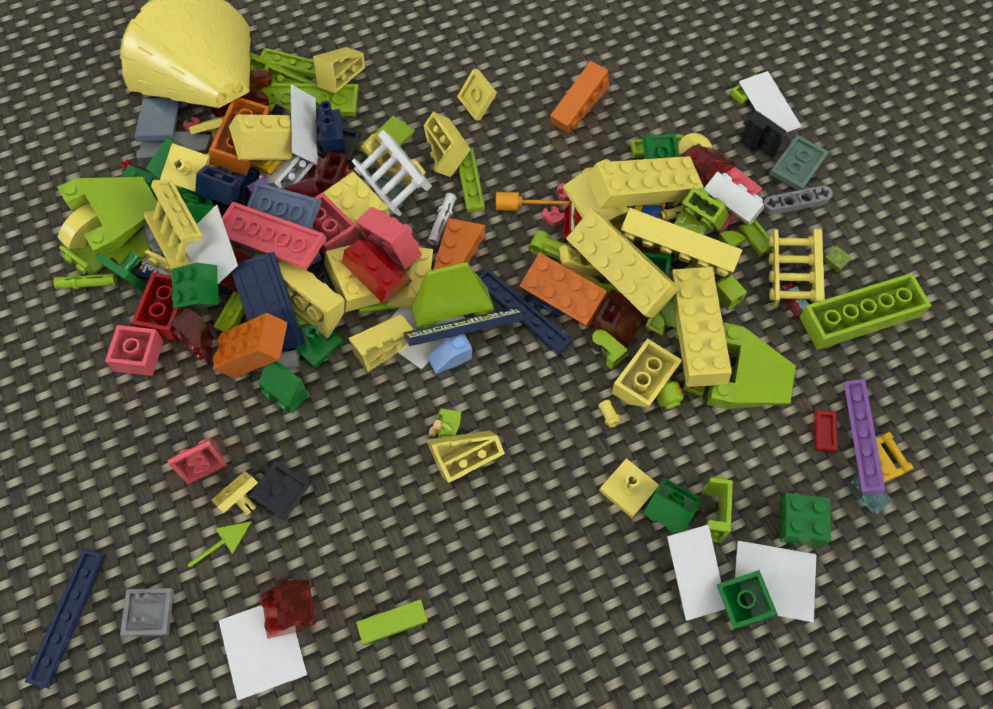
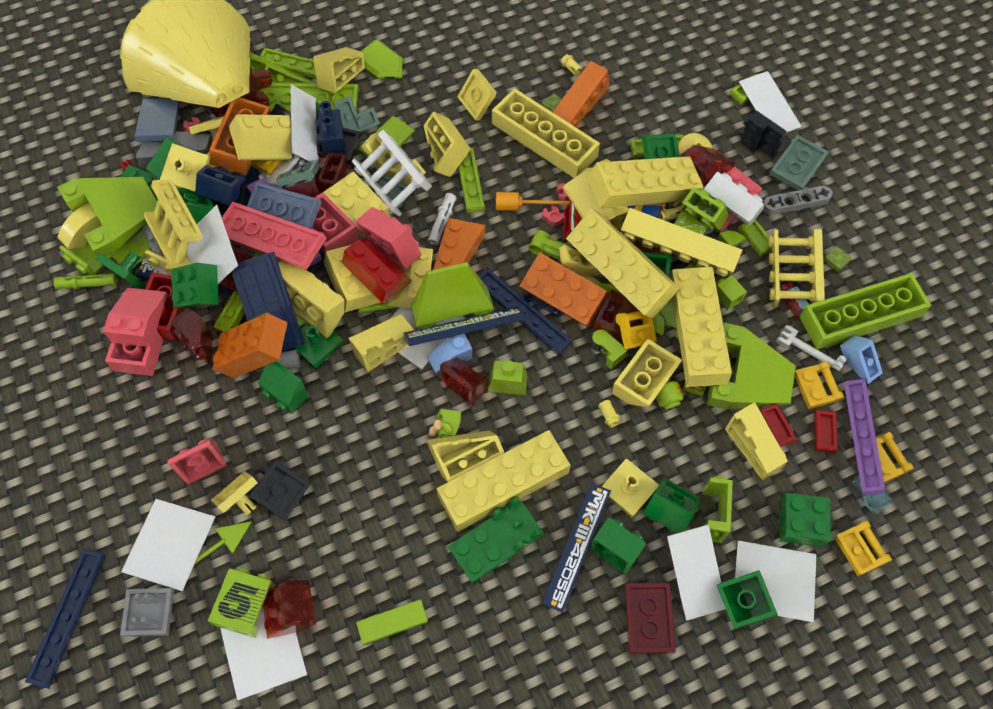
none -> coral slope [103,288,167,347]
none -> white piece [121,499,215,591]
none -> lime panel [208,568,275,638]
none -> sand green plate [276,159,320,188]
none -> sand green plate [333,96,380,132]
none -> lime tile [360,39,403,79]
none -> light yellow brick [436,430,571,533]
none -> clear red slope [440,357,488,406]
none -> green hinge [448,497,544,584]
none -> lime torso [488,360,528,395]
none -> light yellow brick [492,88,600,178]
none -> lime tile [542,93,562,112]
none -> tile [542,482,611,613]
none -> light yellow pin [561,54,583,76]
none -> green brick [590,517,646,575]
none -> yellow plate [615,311,657,349]
none -> dark red plate [624,583,676,654]
none -> light yellow wedge [725,402,788,480]
none -> red tile [759,404,797,447]
none -> white hinge [776,325,847,371]
none -> yellow plate [794,361,845,409]
none -> yellow plate [834,521,892,576]
none -> light blue slope [840,335,883,384]

